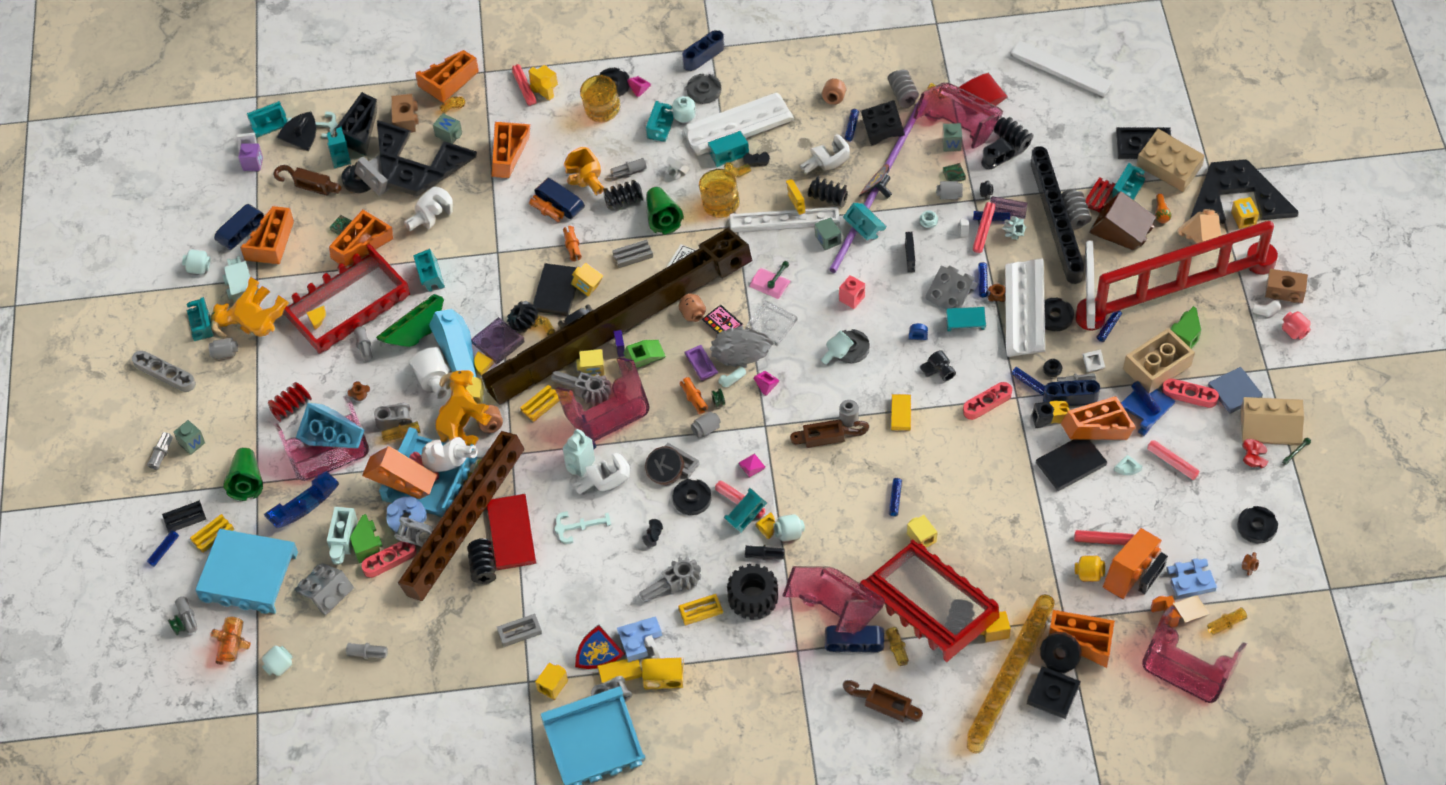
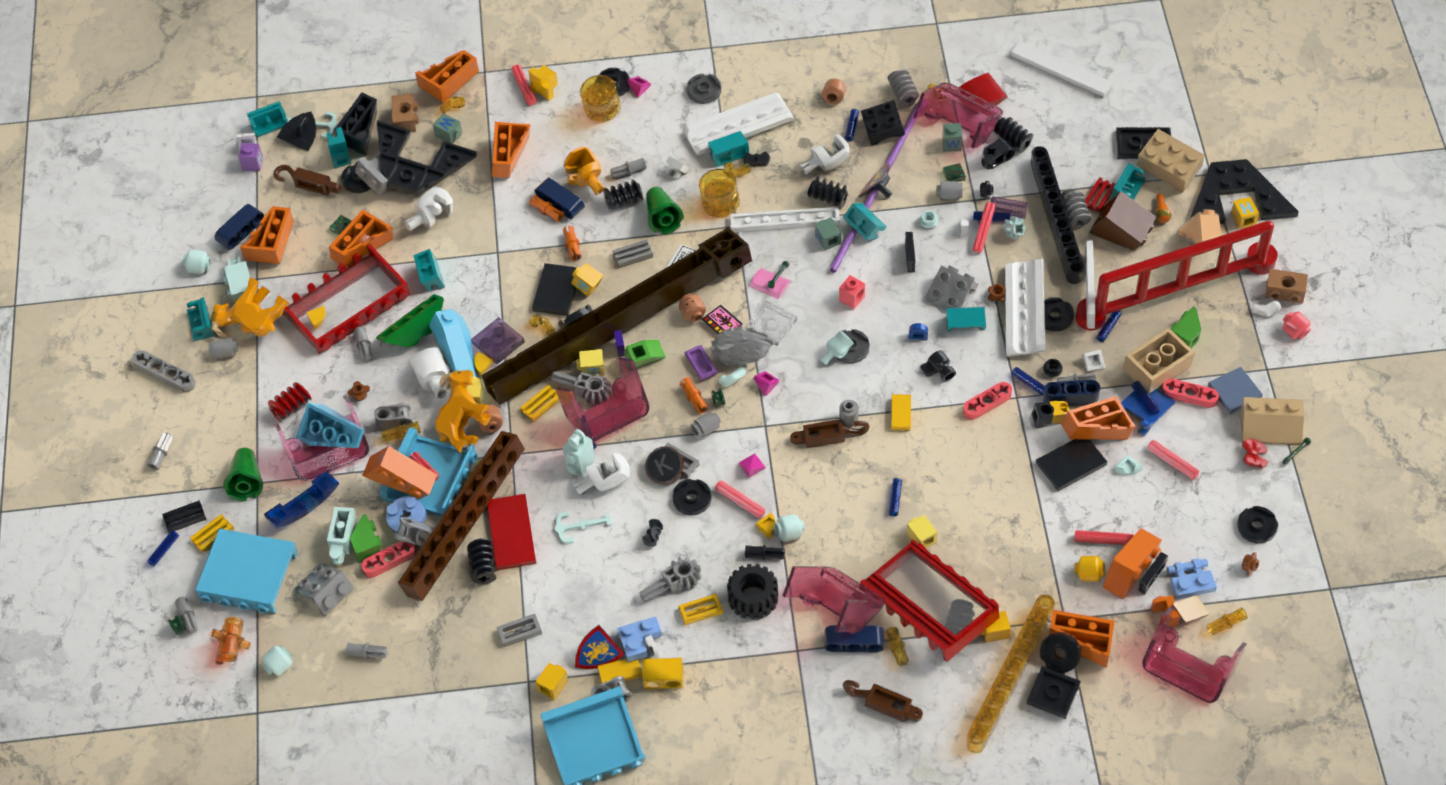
sand green brick [173,420,205,455] -> none
white piece [421,437,477,472] -> none
black gear [507,301,539,333] -> none
teal hinge [646,101,674,142] -> none
light aqua head [672,96,696,123] -> none
dark blue beam [682,30,725,71] -> none
teal hinge [724,488,767,533] -> none
yellow tile [786,179,806,215] -> none
clear blue piece [978,262,988,298] -> none

